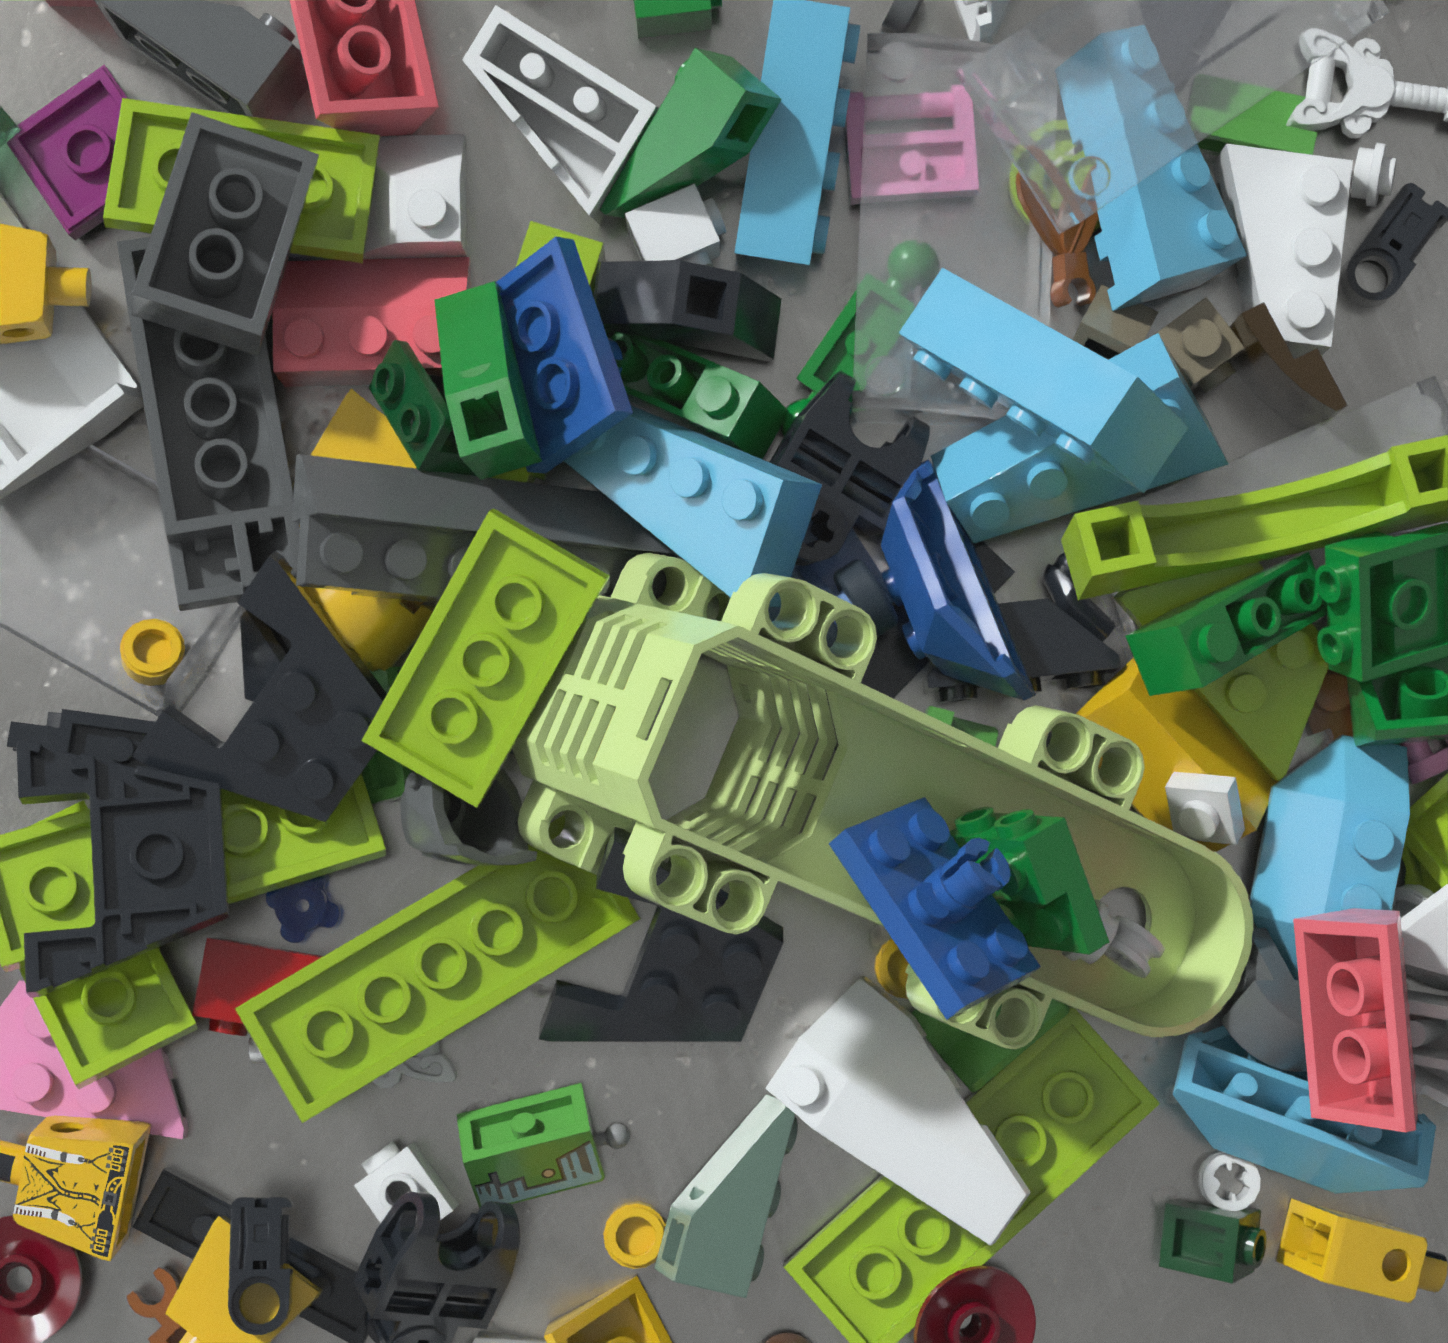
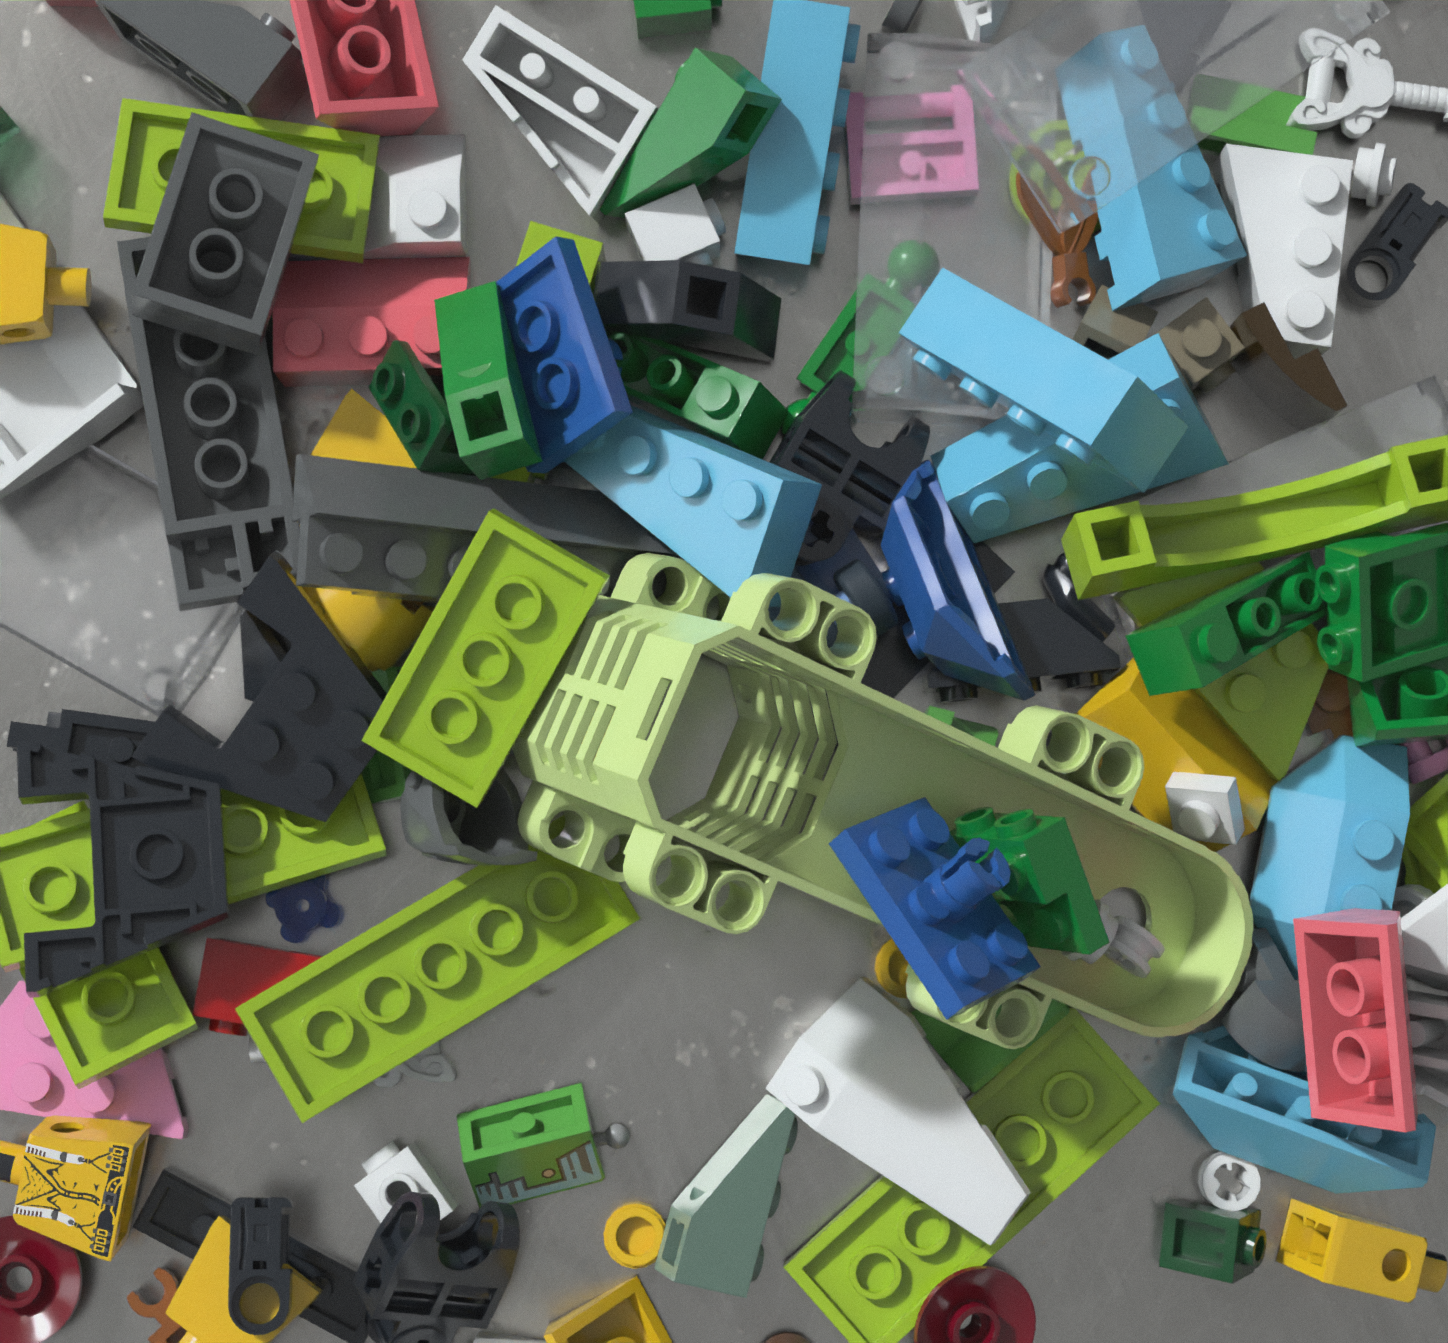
magenta plate [2,64,129,241] -> none
yellow tile [120,619,185,686] -> none
black wing [539,827,784,1042] -> none

